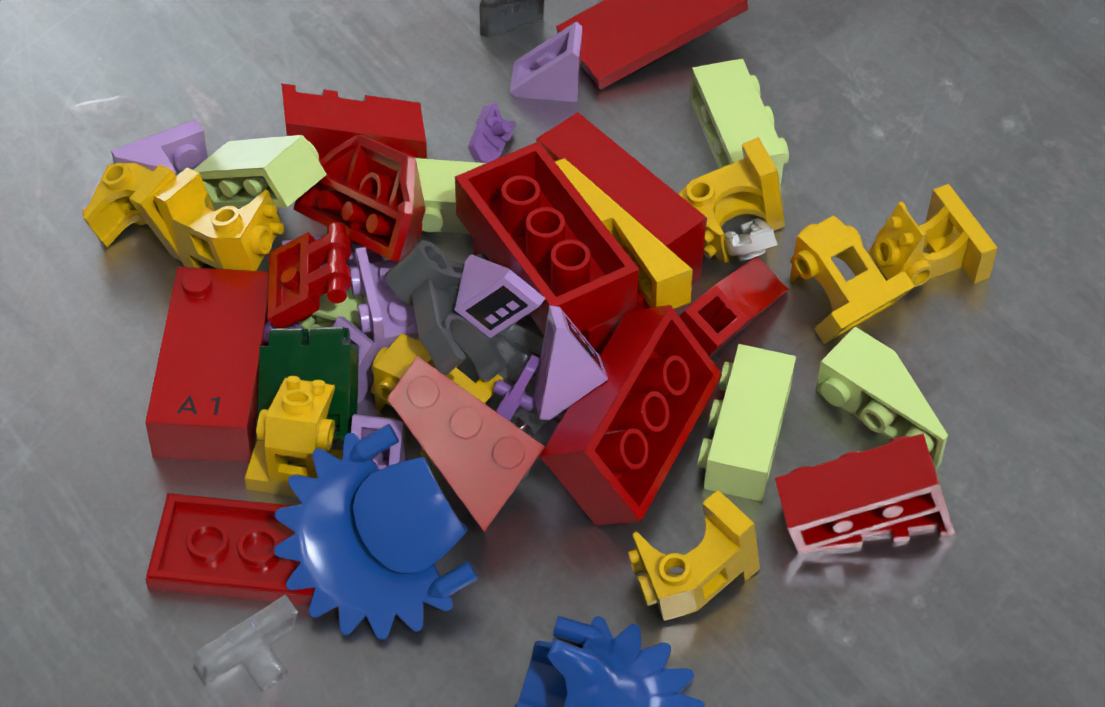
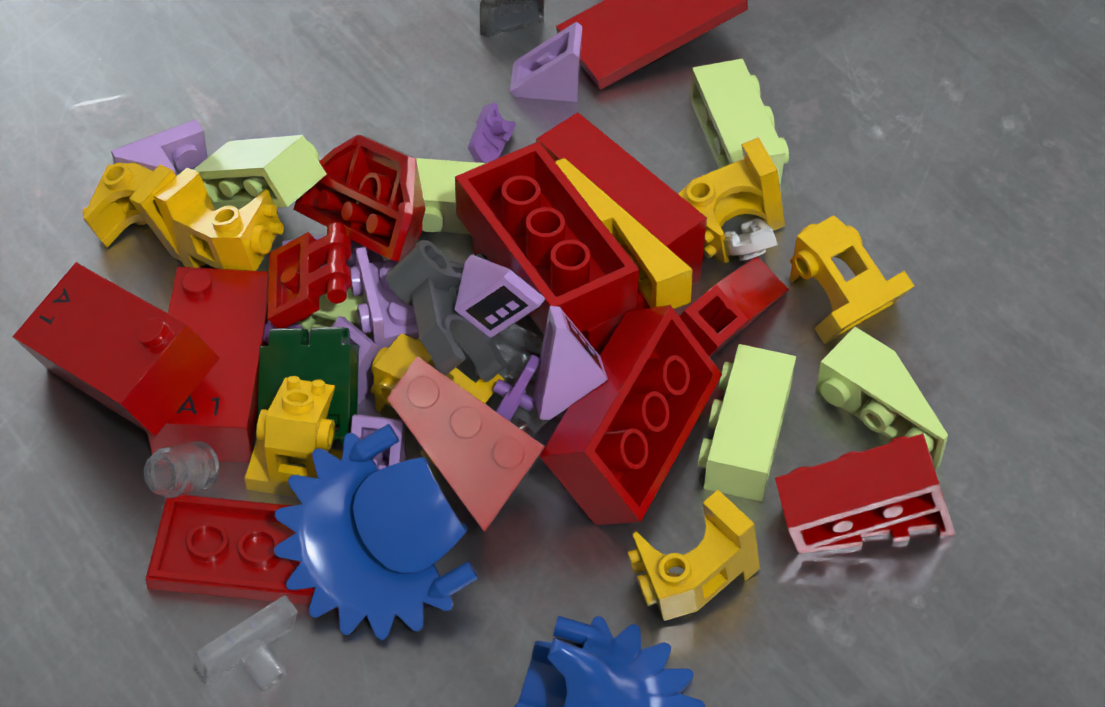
red wedge [281,83,427,160] -> none
yellow tile [868,184,998,287] -> none
none -> red brick [12,262,220,437]
none -> clear brick [144,441,219,498]

